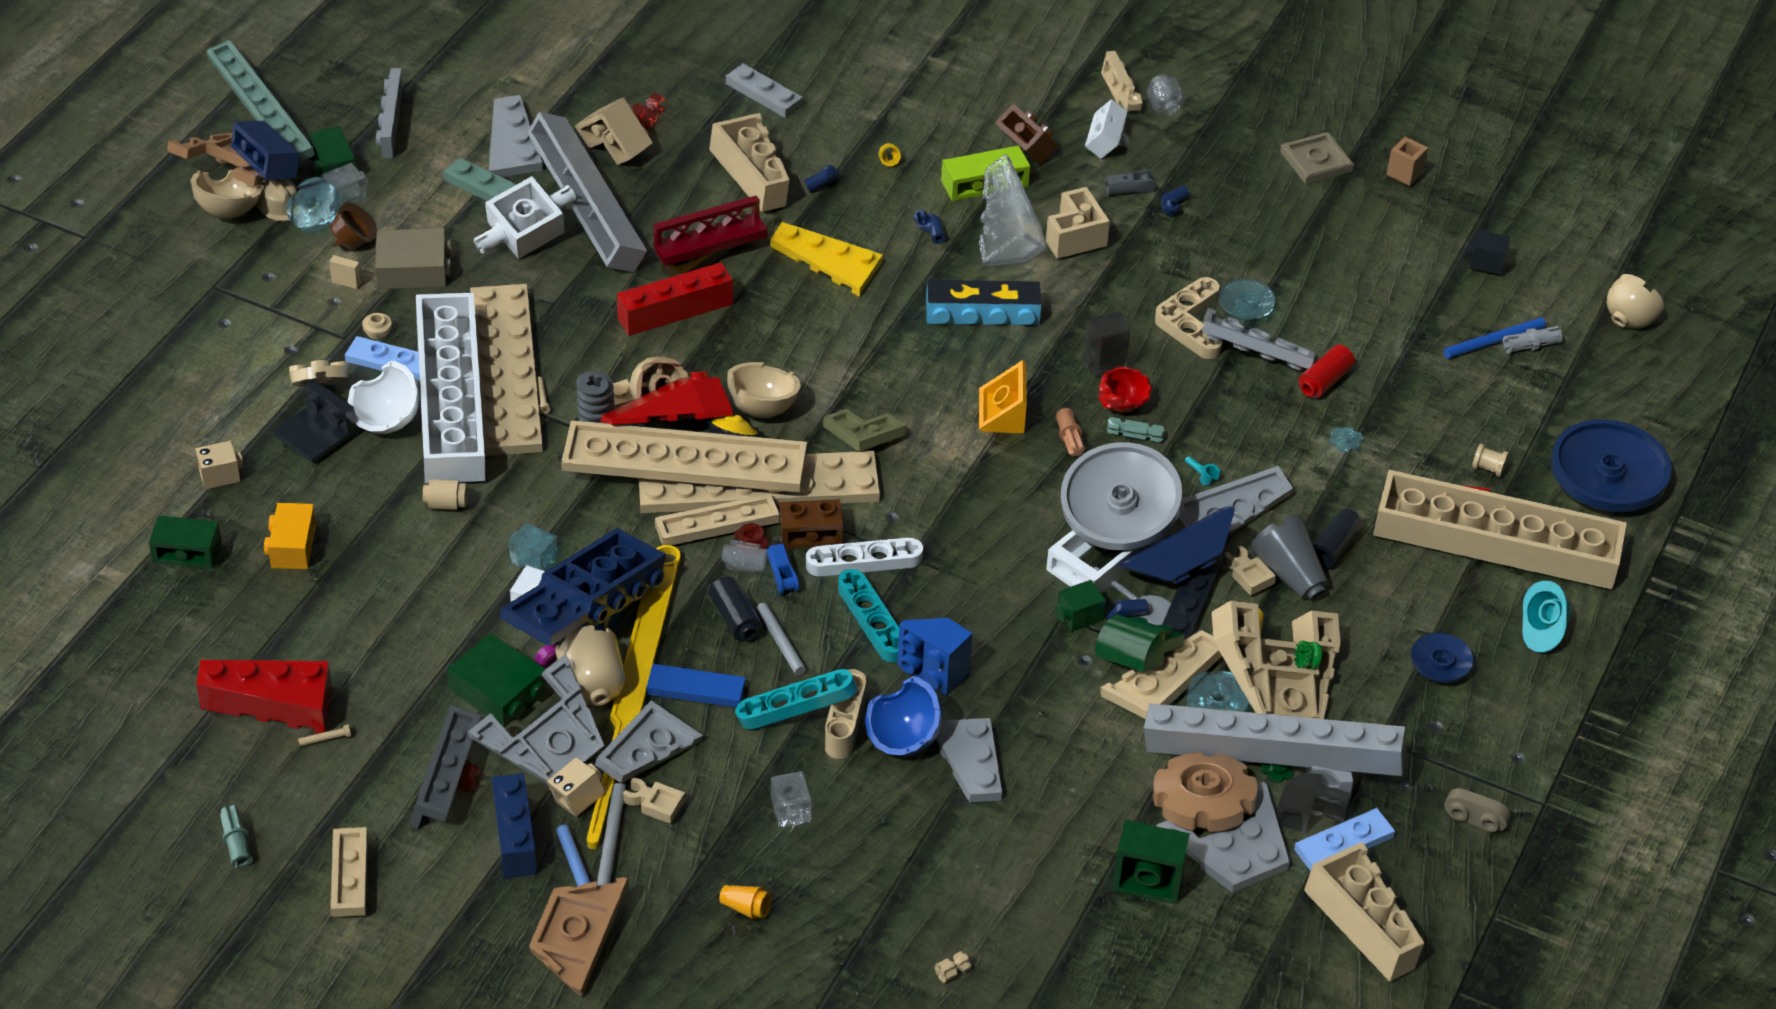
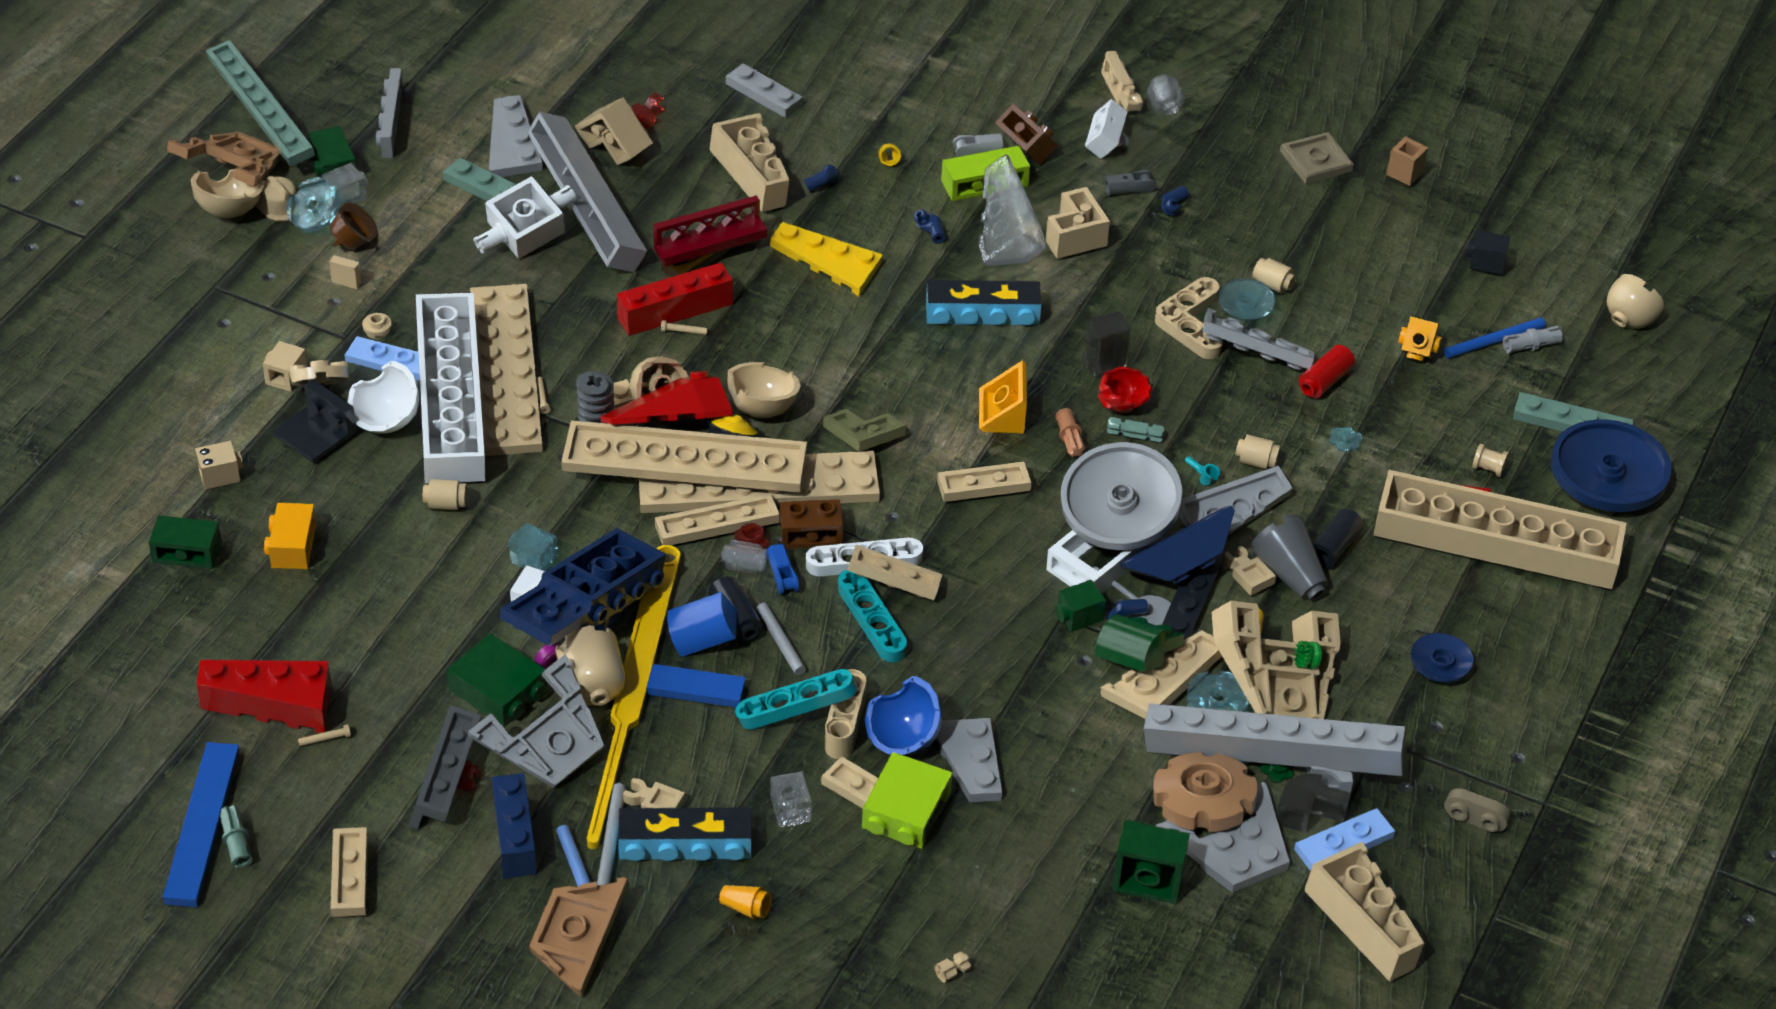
dark blue brick [231,121,300,180] -> none
dark tan brick [376,228,451,289] -> none
tan brick [547,757,605,817] -> none
light grey wing [595,701,703,783] -> none
blue slope [897,618,973,696] -> none
piece [1522,580,1572,653] -> none
none -> blue tile [163,742,240,907]
none -> tan brick [263,341,308,392]
none -> brick [618,807,751,861]
none -> tan piece [661,320,707,335]
none -> blue brick [667,592,737,657]
none -> tan hinge [821,757,878,809]
none -> tan plate [847,545,942,600]
none -> lime panel [862,752,953,849]
none -> tan plate [937,462,1031,502]
none -> light grey bar [953,134,1003,157]
none -> tan brick [1235,434,1281,470]
none -> tan brick [1252,258,1296,294]
none -> light orange brick [1398,317,1442,362]
none -> sand green plate [1512,392,1633,432]

